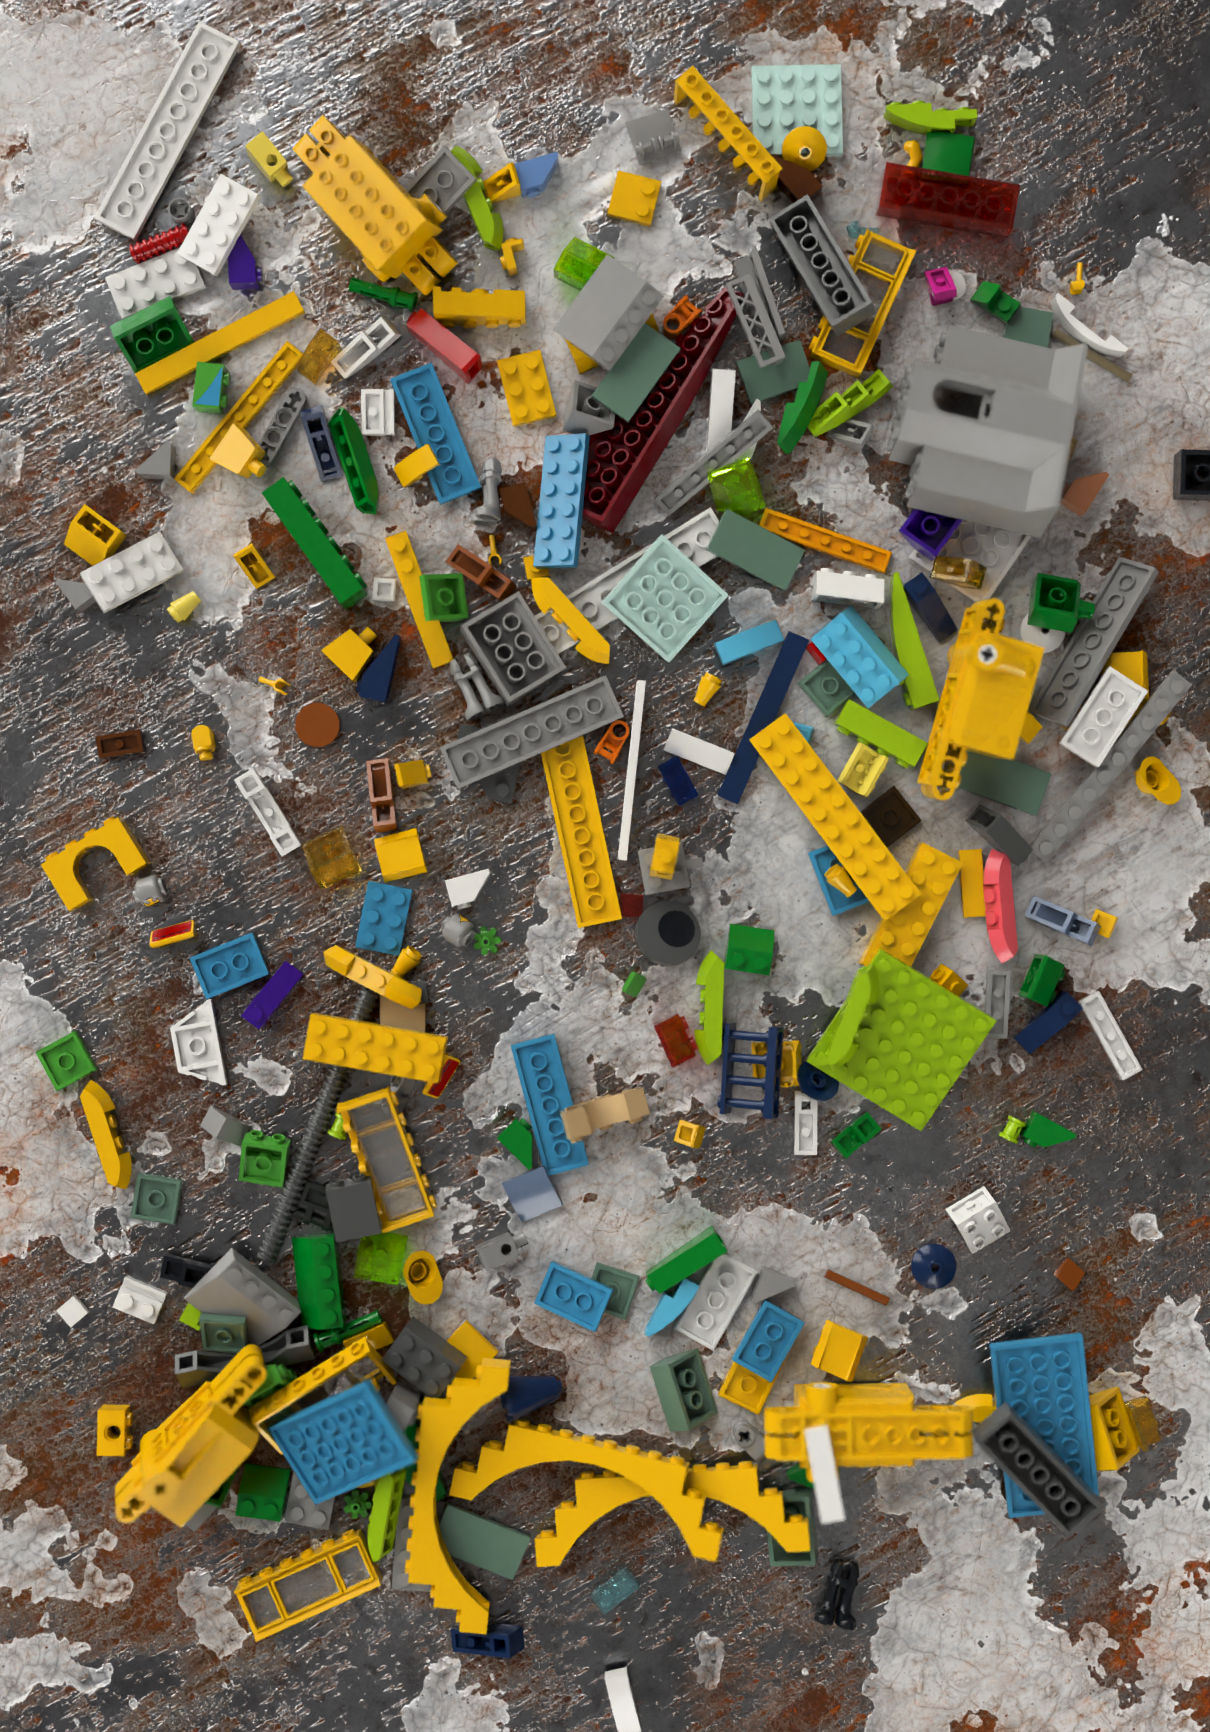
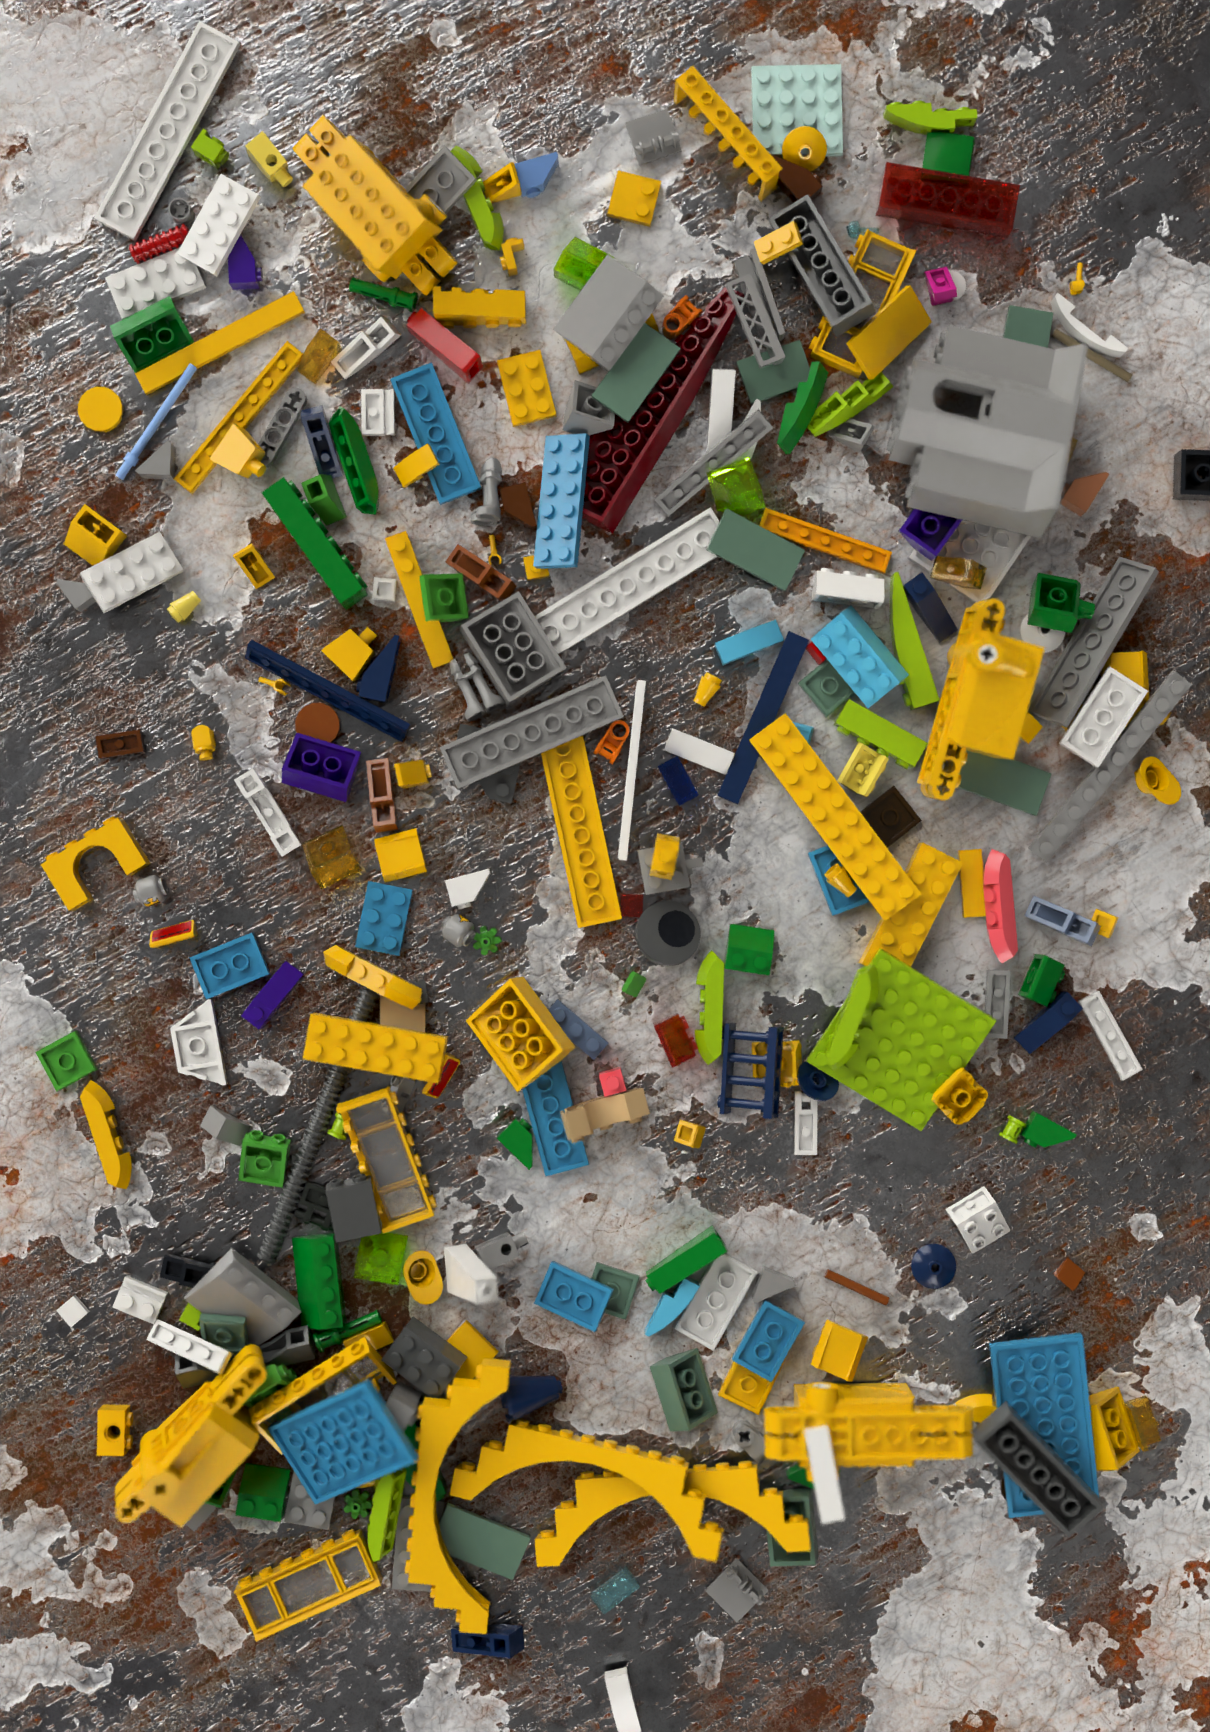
sand green tile [130,1172,184,1225] -> none
bright green brick [192,362,231,414] -> none
yellow cone [390,945,422,978] -> none
sand blue slope [502,1165,563,1222] -> none
yellow brick [531,577,610,664] -> none
light aqua plate [601,534,728,663] -> none
black piece [813,1558,859,1630] -> none
green slope [830,1112,881,1159] -> none
yellow arm [903,140,923,176] -> none
yellow bracket [929,963,968,996] -> none
dark grey slope [965,804,1033,866] -> none
green slope [970,281,1021,324] -> none
none -> yellow tile [78,387,124,432]
none -> light blue bar [116,363,197,480]
none -> white tile [146,1319,233,1375]
none -> lime brick [191,129,229,170]
none -> dark blue tile [245,639,410,742]
none -> dark purple slope [282,733,361,802]
none -> bright green slope [301,474,347,526]
none -> white slope [444,1244,498,1304]
none -> yellow slope [466,977,575,1092]
none -> sand blue plate [548,999,609,1060]
none -> coral brick [599,1067,626,1097]
none -> light grey hinge [705,1558,769,1622]
none -> yellow plate [754,221,803,265]
none -> yellow tile [846,285,932,380]
none -> yellow slope [931,1067,988,1125]

